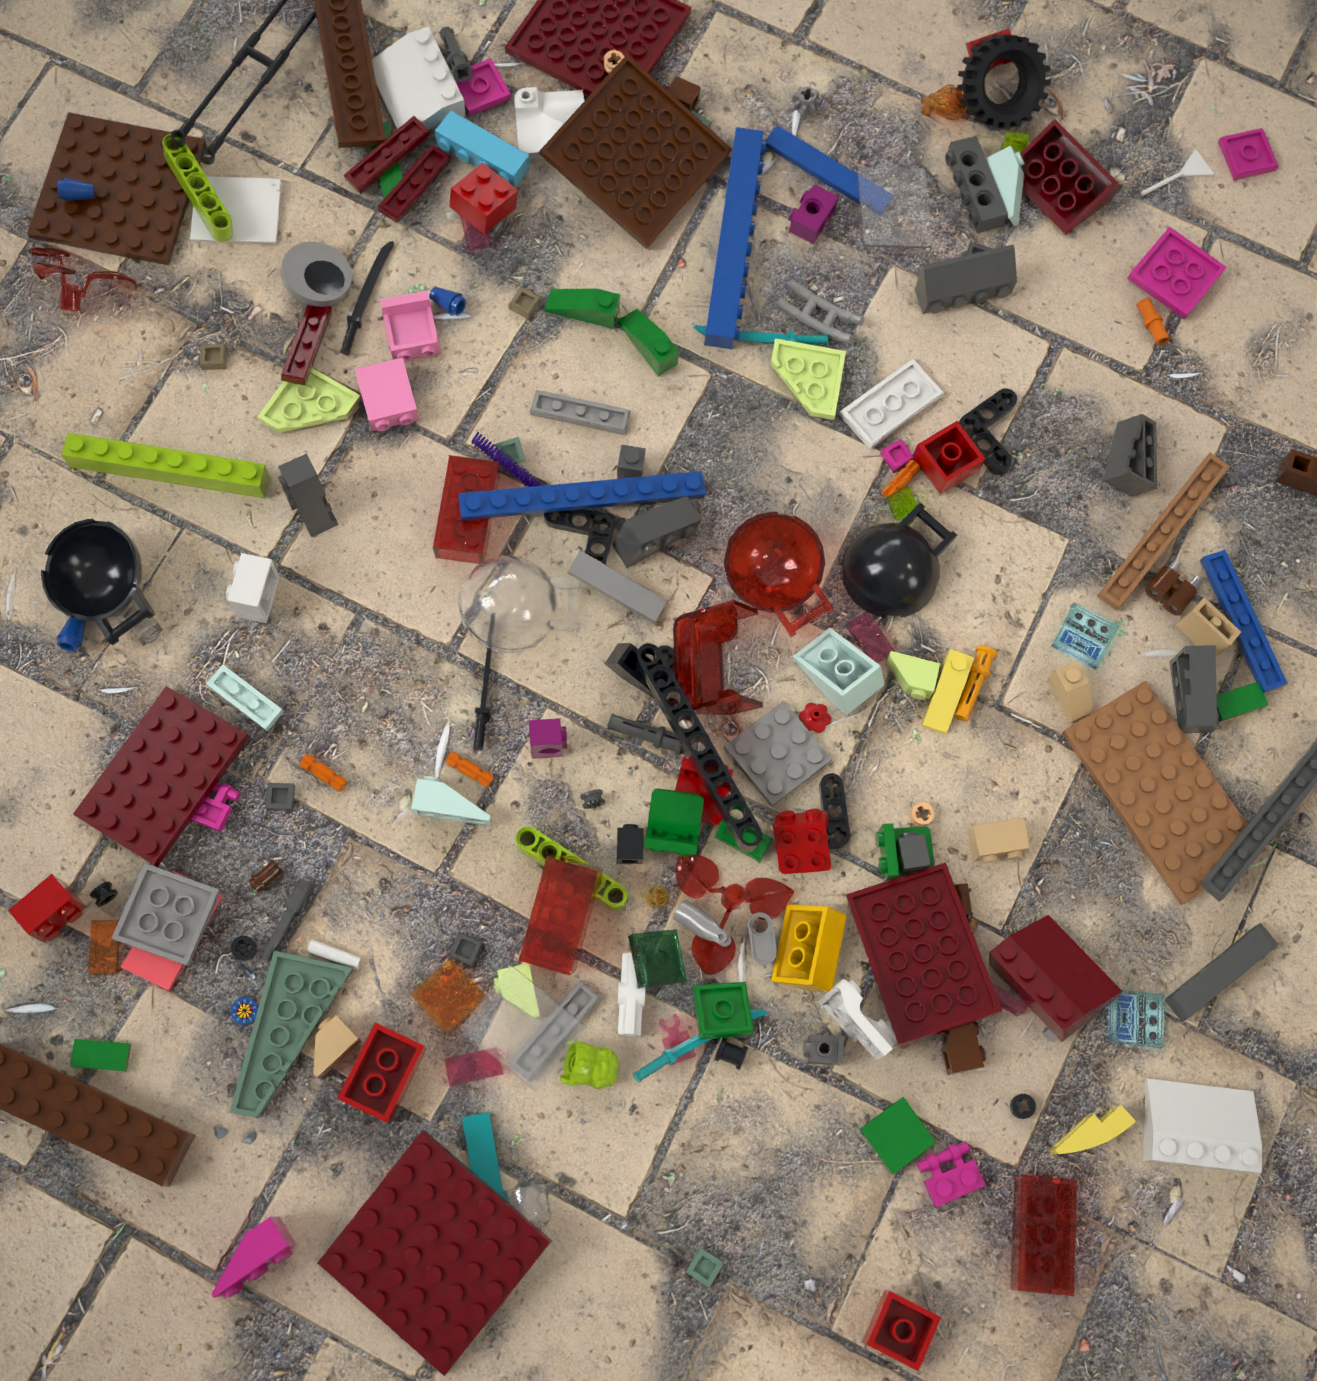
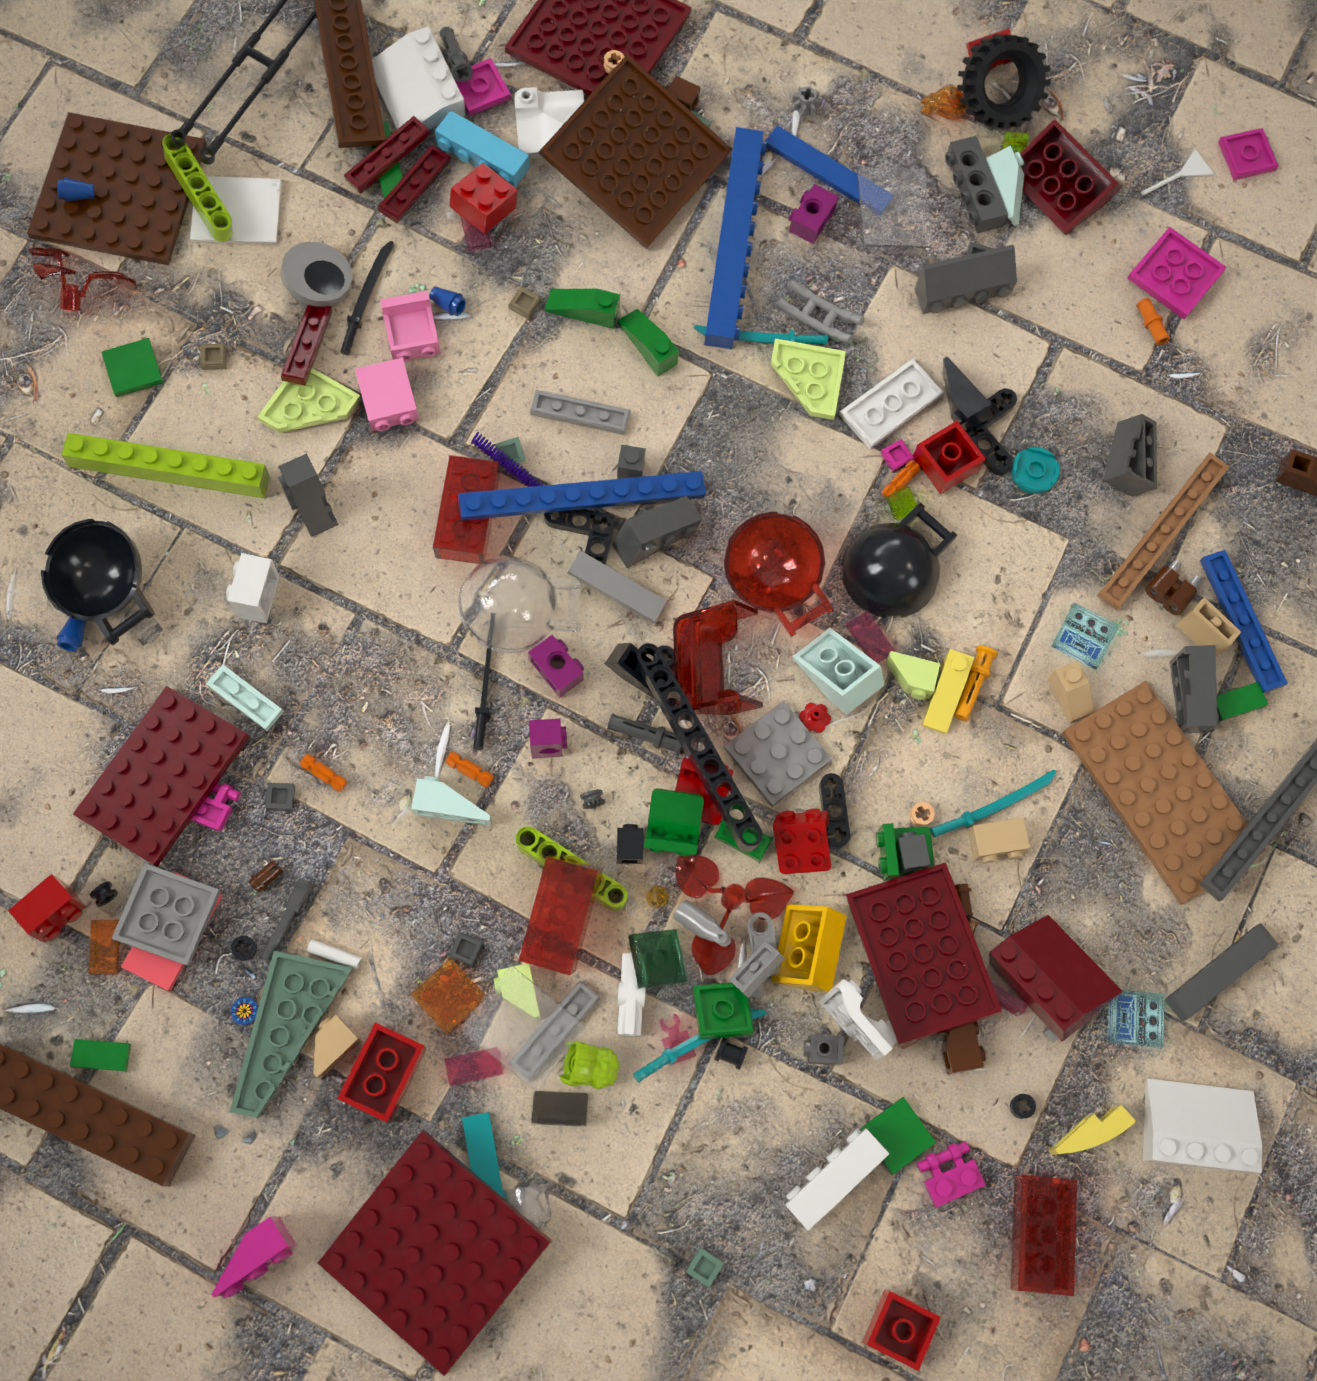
none -> green tile [101,338,164,397]
none -> magenta brick [528,635,584,698]
none -> clear smoke panel [531,1091,588,1127]
none -> light grey tile [729,941,785,998]
none -> white brick [785,1128,889,1231]
none -> teal sword [930,770,1056,838]
none -> black slope [942,356,991,432]
none -> teal tile [1011,446,1060,494]

